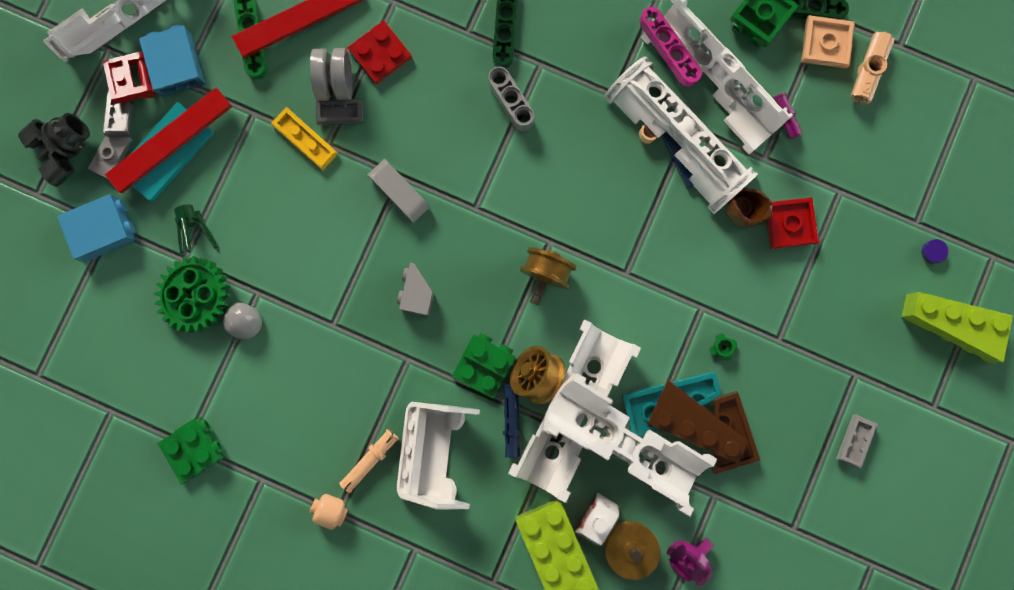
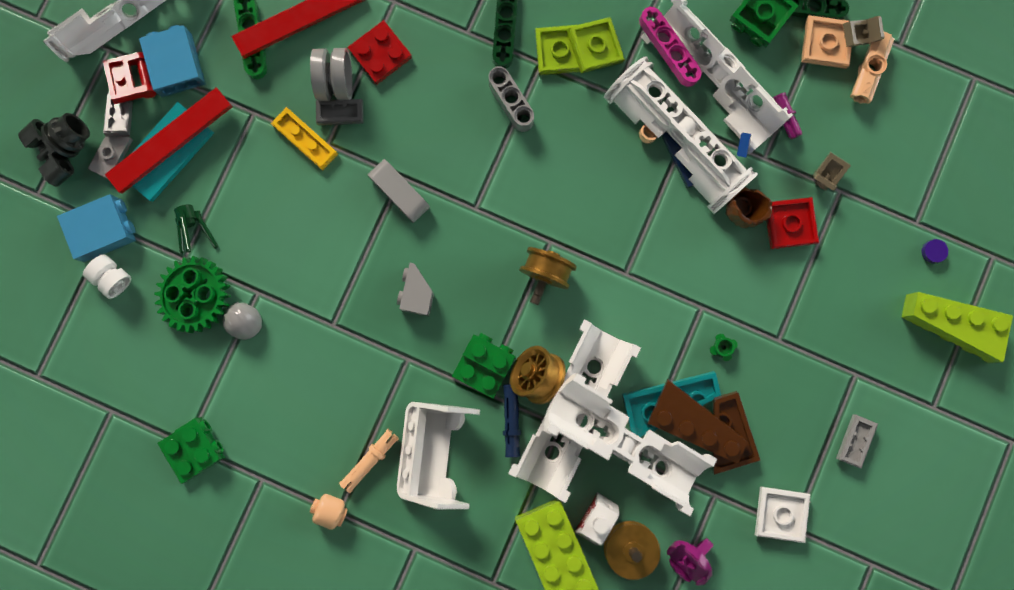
none -> white wheel [83,254,131,299]
none -> lime tile [535,25,580,75]
none -> lime tile [567,17,625,73]
none -> blue tile [737,132,752,158]
none -> white plate [755,486,810,543]
none -> dark tan bracket [813,151,851,191]
none -> dark tan bracket [843,16,885,47]

